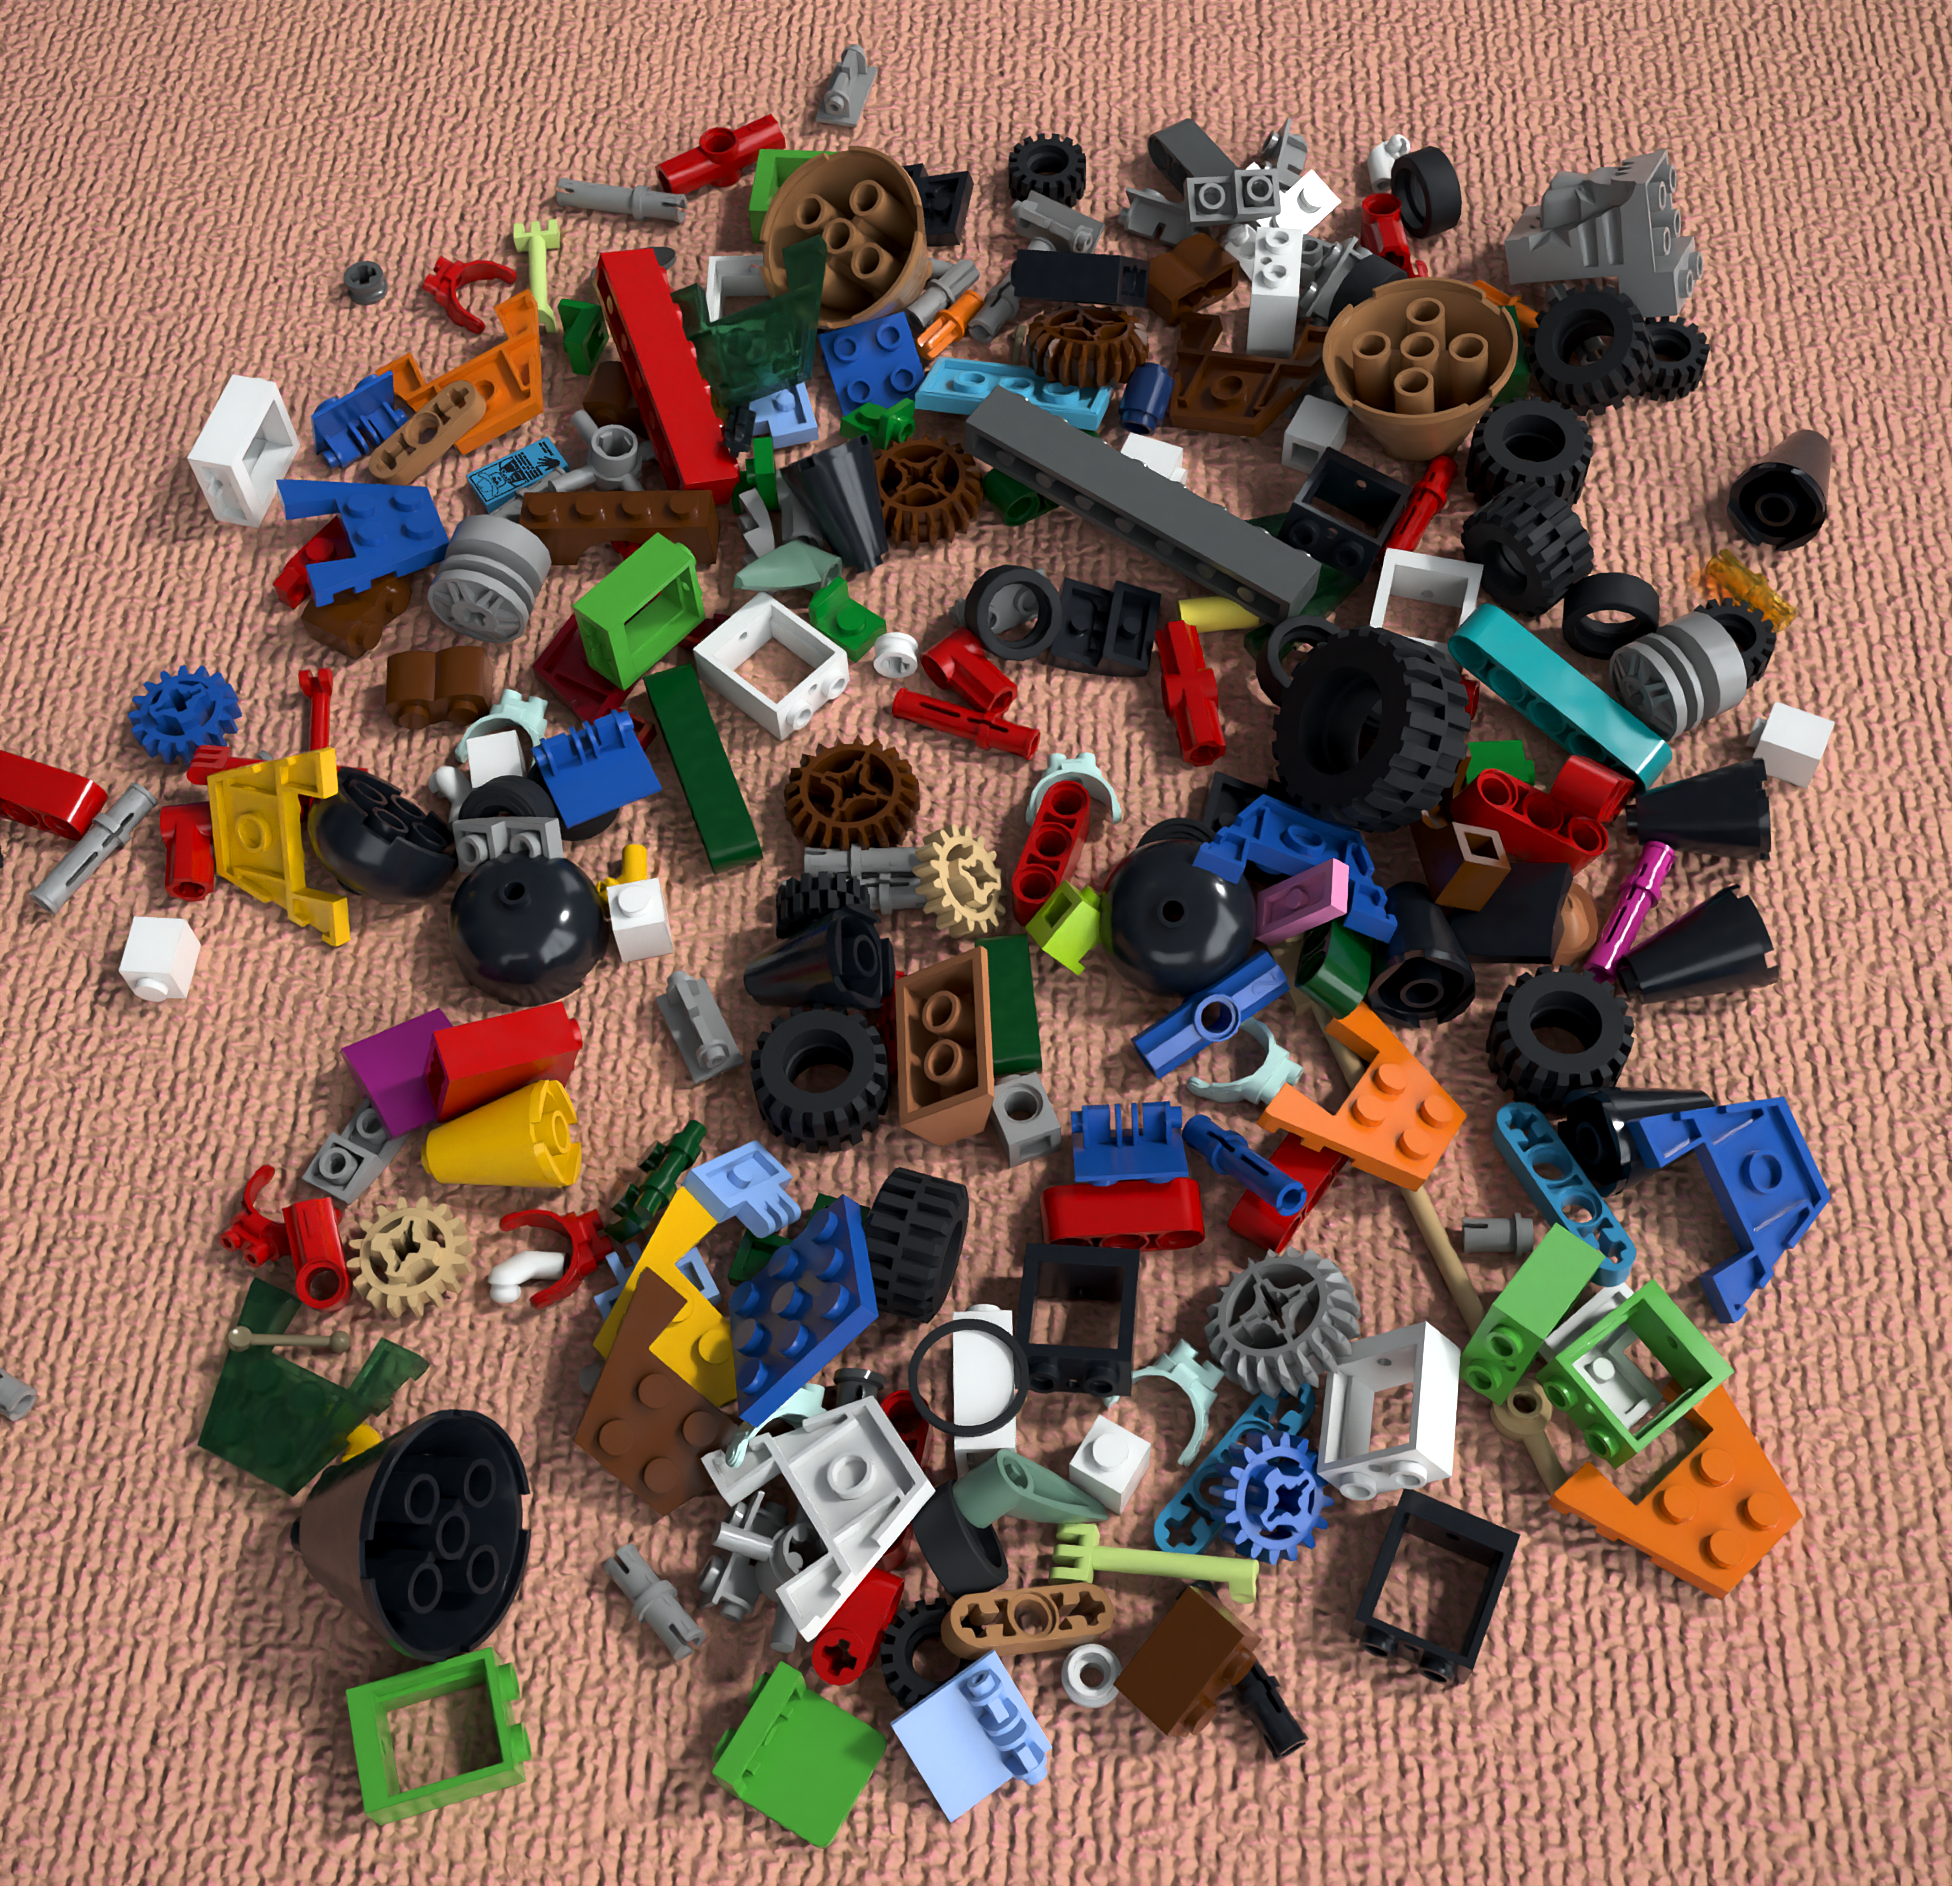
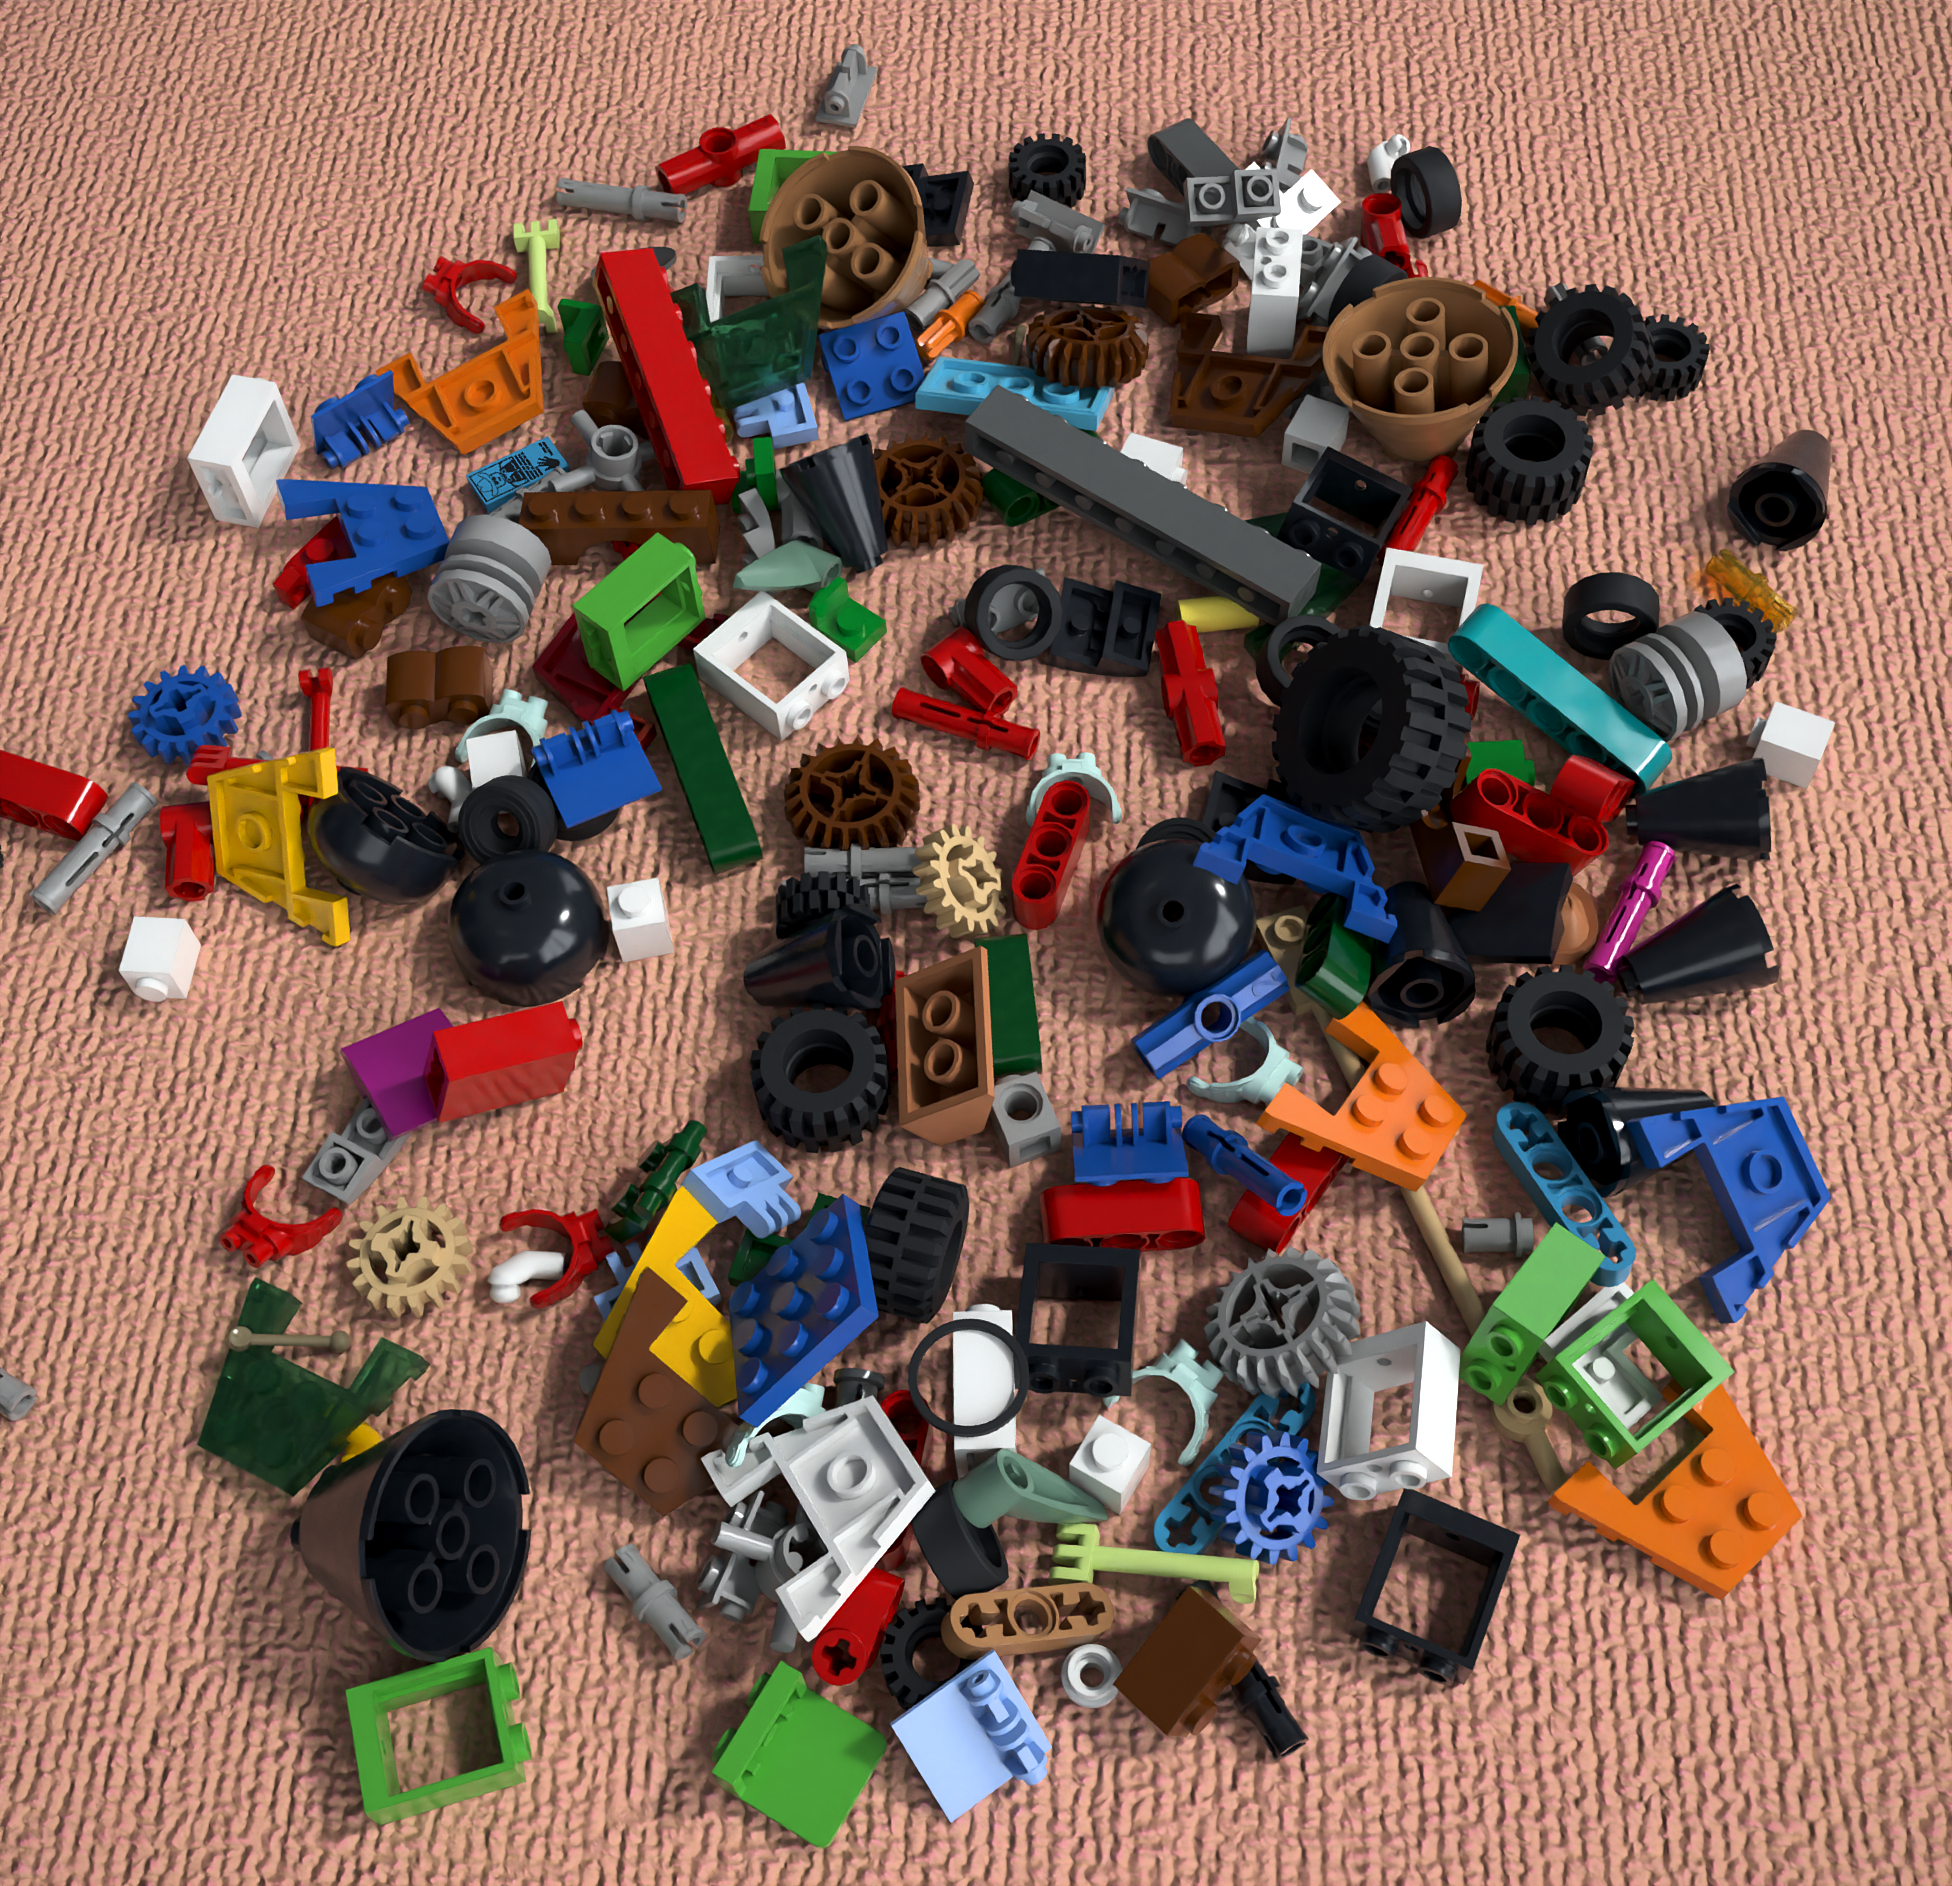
red piece [282,1197,353,1313] -> none
dark grey bush [344,261,388,305] -> none
medium nougat beam [369,380,486,486] -> none
yellow cone [421,1079,582,1188] -> none
light grey slope [452,817,564,873] -> none
yellow arm [596,844,647,911] -> none
light grey hinge [655,971,744,1084] -> none
black axle [723,400,756,458] -> none
green bracket [839,398,915,452] -> none
white bush [874,632,918,678] -> none
lime brick [1025,880,1101,975] -> none
dark blue brick [1118,362,1175,436] -> none
bright pink plate [1255,858,1349,946] -> none
black tyre [1461,481,1594,617] -> none
light grey brick [1504,149,1703,318] -> none

